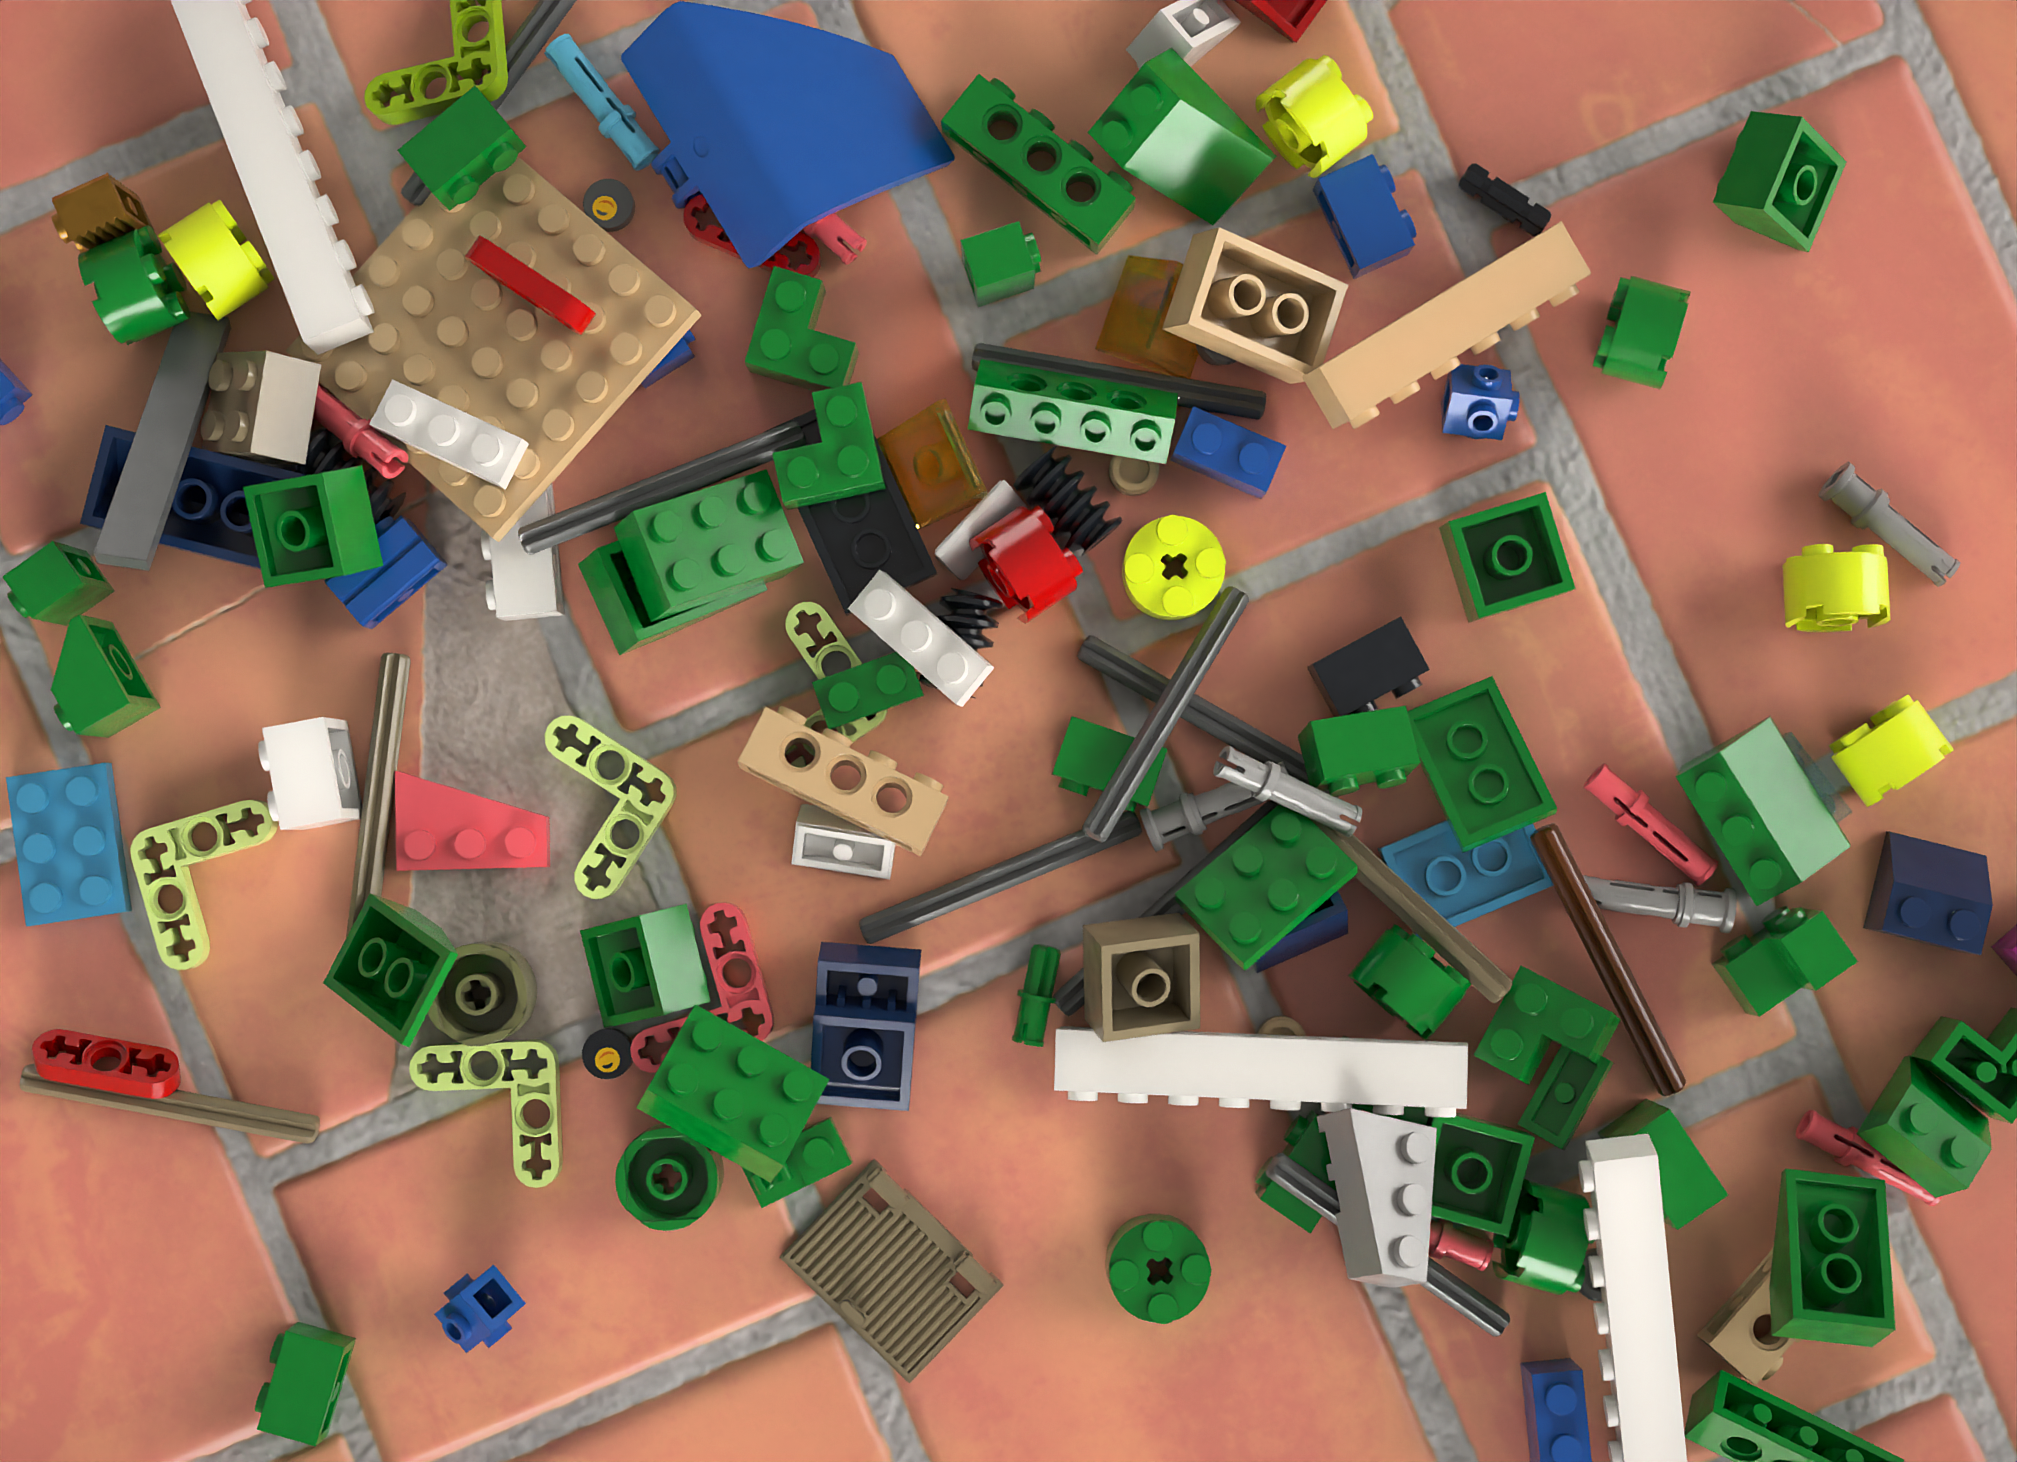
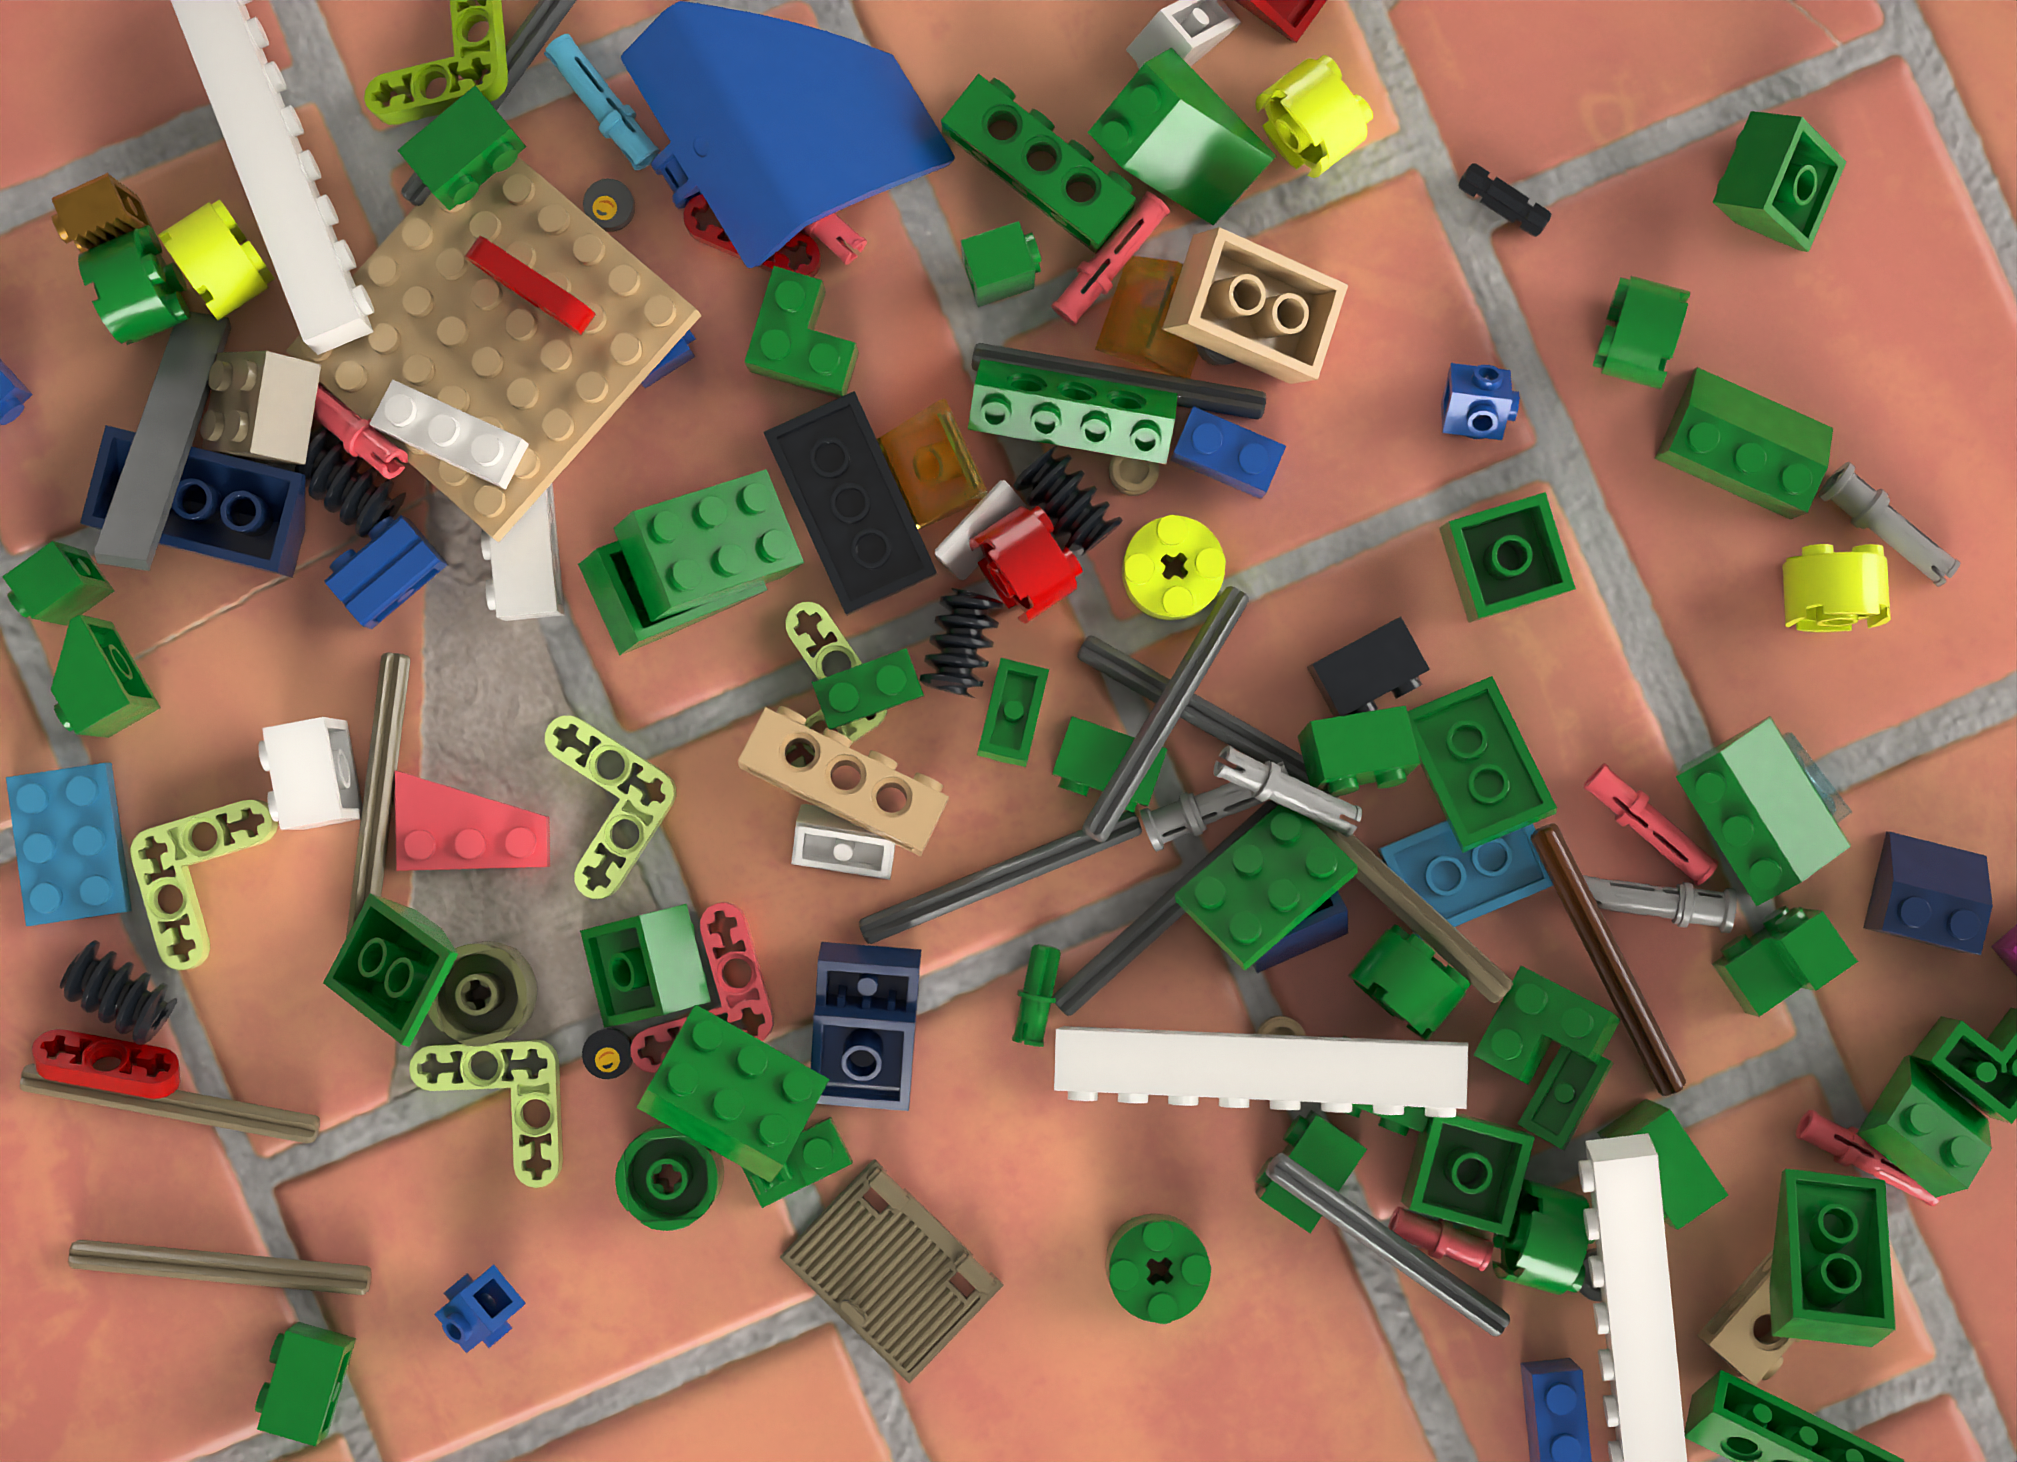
green slope [243,465,383,588] -> none
dark grey axle [518,421,806,555] -> none
green brick [772,382,886,510] -> none
white plate [848,570,995,706] -> none
dark tan brick [1083,913,1200,1042] -> none
tan brick [1302,221,1592,429] -> none
blue brick [1313,154,1417,279] -> none
wedge [1316,1108,1437,1288] -> none
neon yellow brick [1829,694,1954,807] -> none
none -> black piece [60,940,177,1045]
none -> dark tan axle [68,1240,372,1295]
none -> green plate [977,658,1050,767]
none -> coral pin [1051,191,1170,326]
none -> green slope [1655,367,1833,520]

